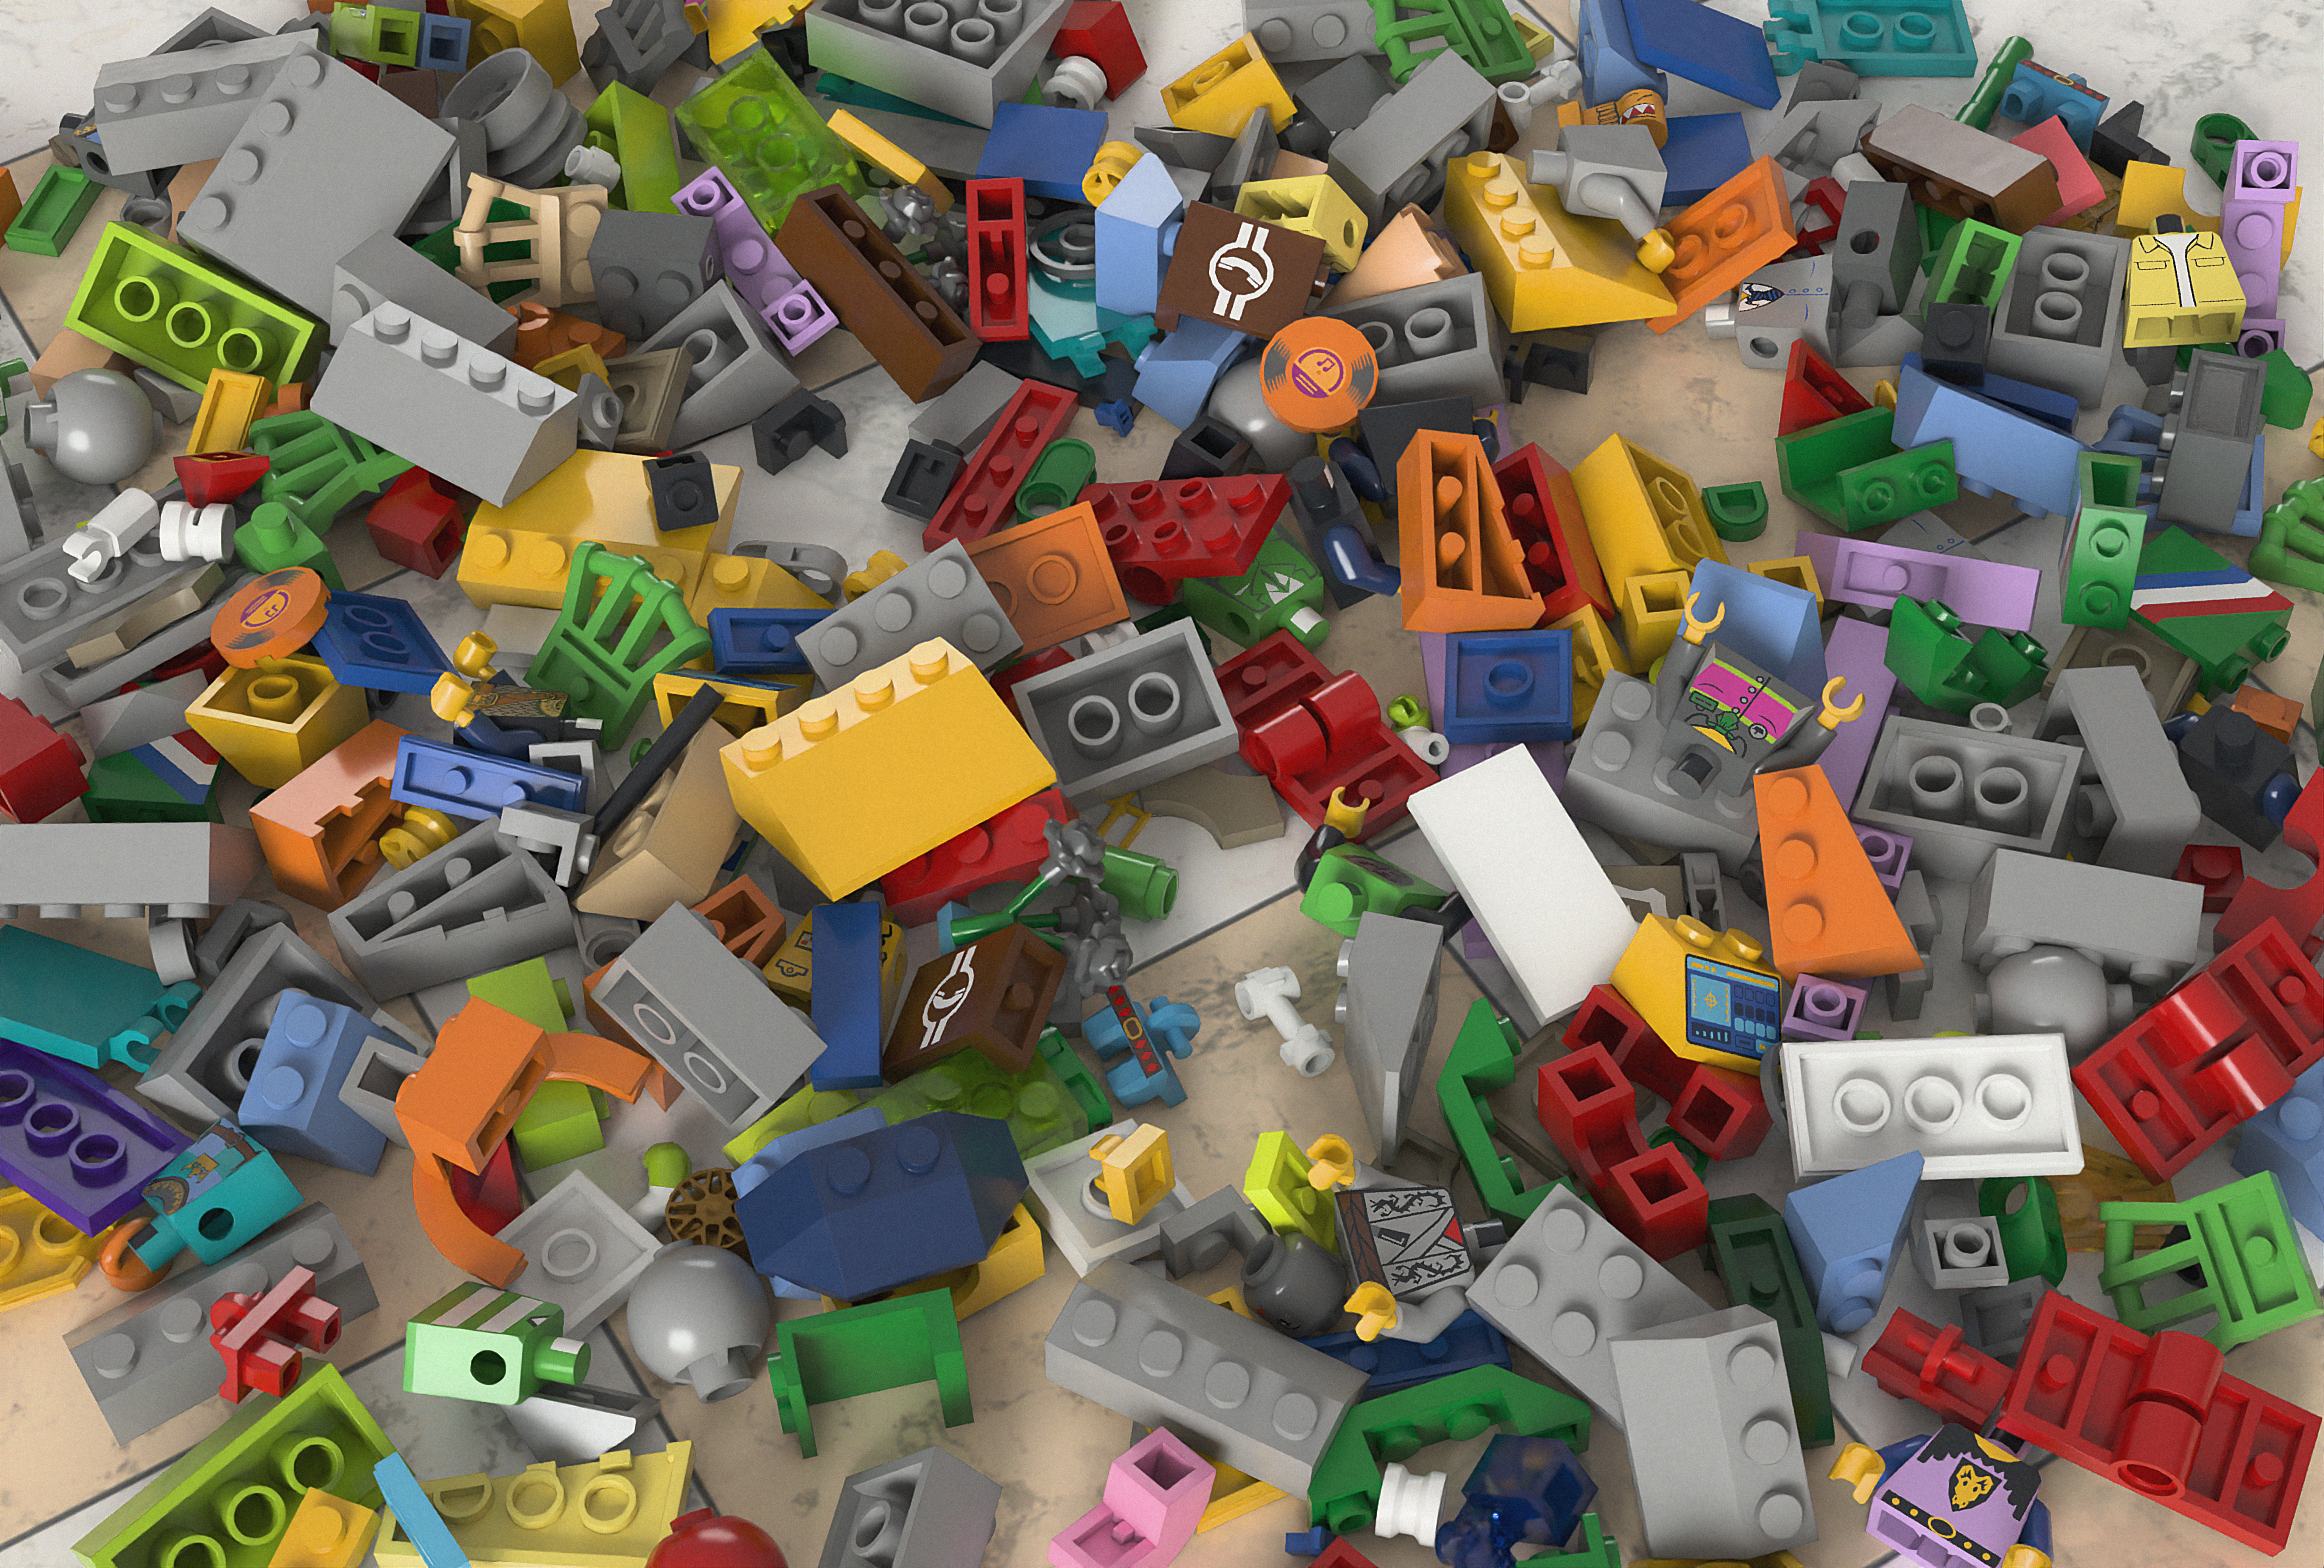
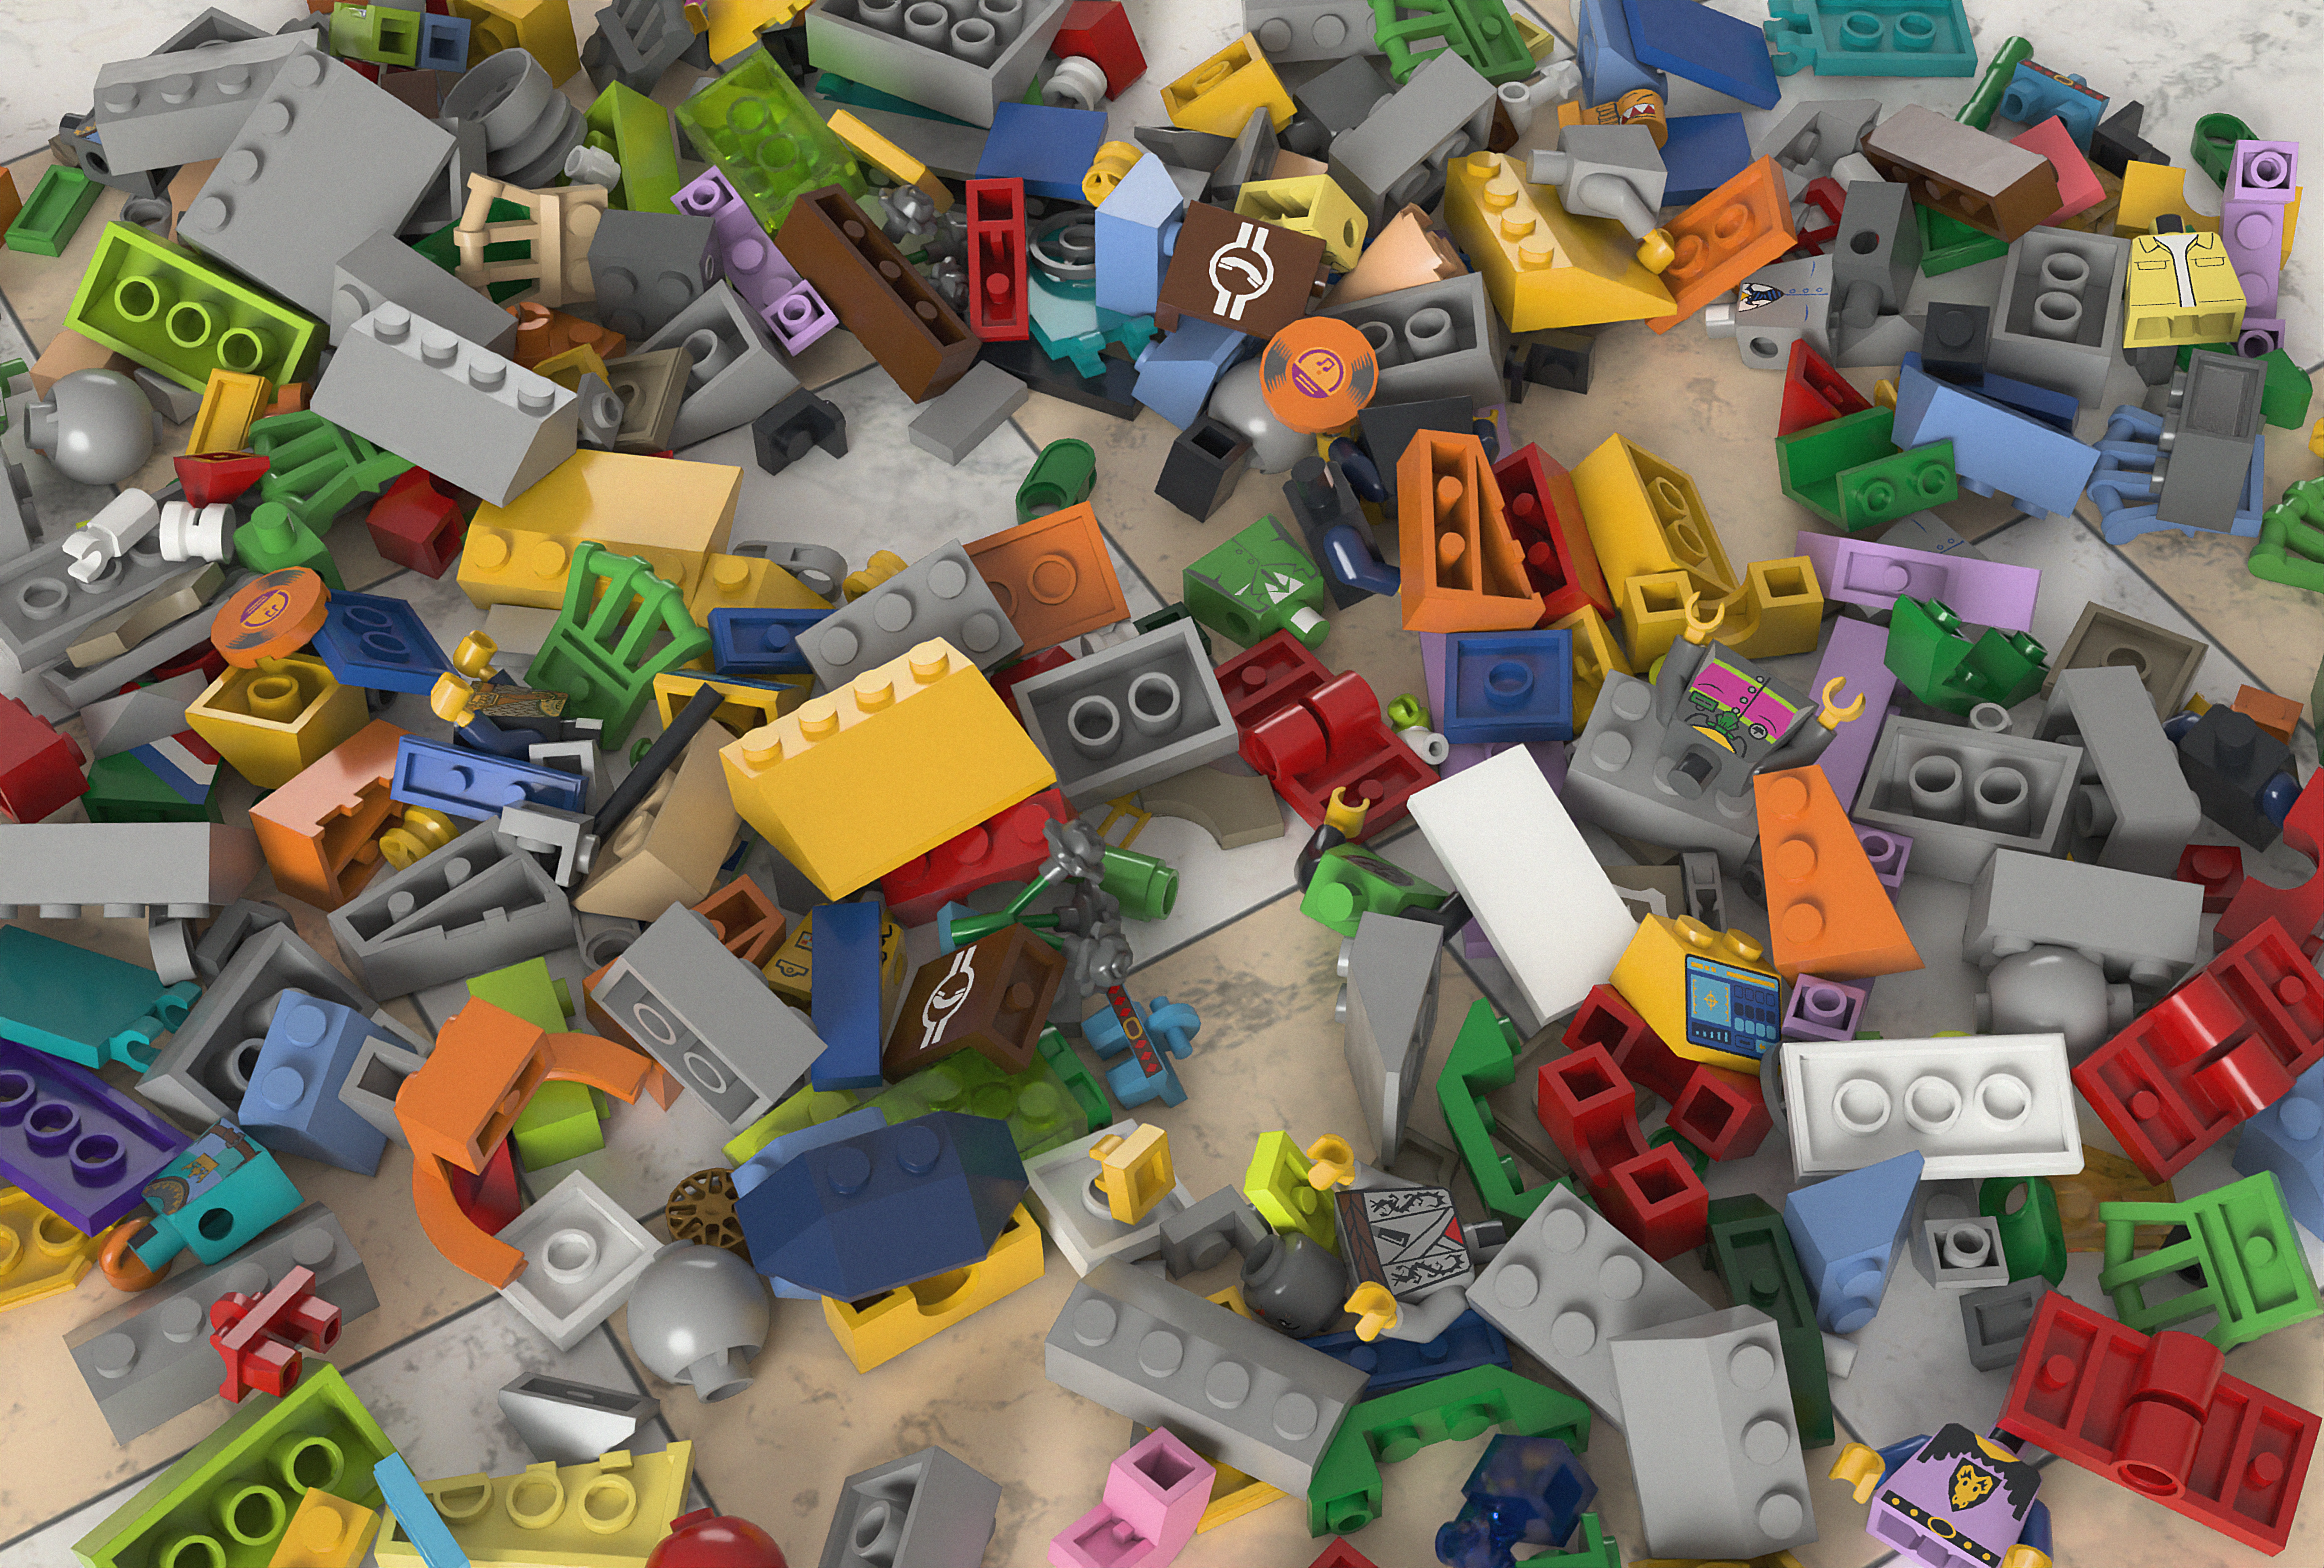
bright green torso [402,1281,591,1406] -> none
arm [626,1142,692,1234] -> none
black bracket [642,451,719,531] -> none
green panel [766,1287,974,1459] -> none
black bracket [881,438,968,524] -> none
red plate [922,378,1079,553] -> none
red plate [1074,474,1293,606] -> none
blue piece [1093,399,1134,437] -> none
white bar [1235,965,1335,1078] -> none
blue piece [1285,1526,1336,1559] -> none
white wheel [1375,1462,1448,1548] -> none
medium blue slope [1677,557,1828,702] -> none
green tile [1701,481,1769,542] -> none
dark grey bracket [1783,60,1861,119] -> none
red hips [1861,1307,2014,1435] -> none
light grey slope [1885,870,1943,1022] -> none
bright green torso [1919,218,2023,324] -> none
green panel [2058,451,2147,631] -> none
green panel [2129,524,2295,703] -> none

